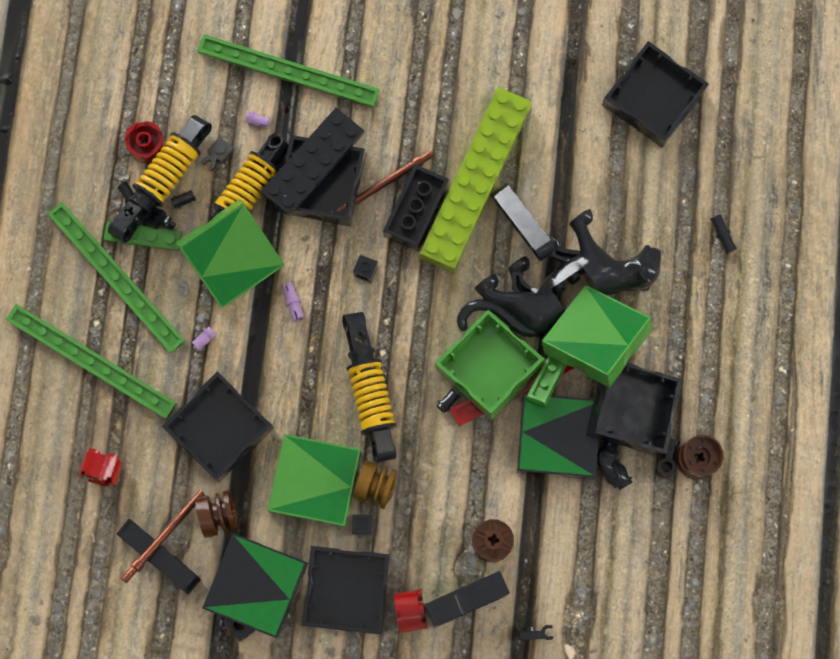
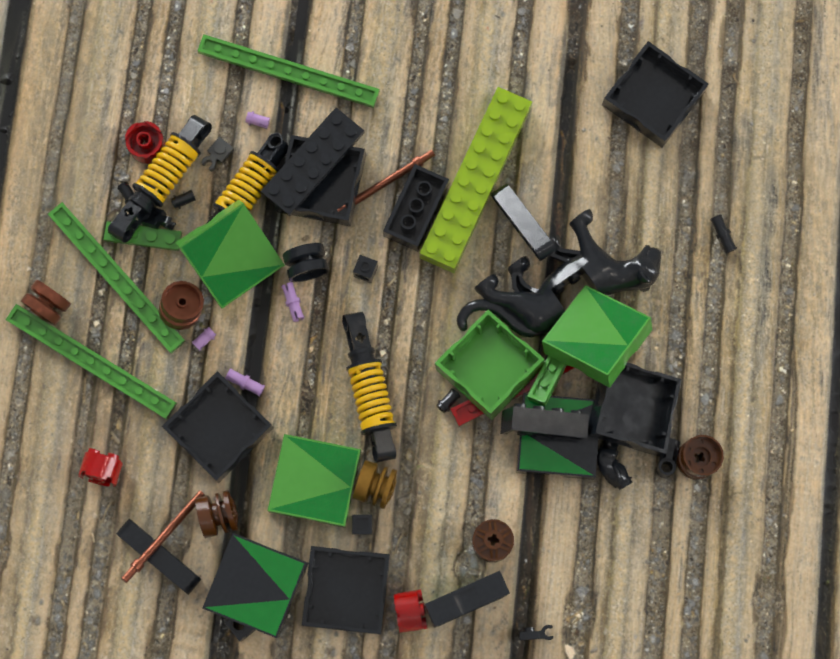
none -> copper wheel [21,279,71,326]
none -> copper wheel [158,281,204,330]
none -> lavender pin [225,368,265,397]
none -> black wheel [283,243,330,282]
none -> black wedge [500,403,589,440]

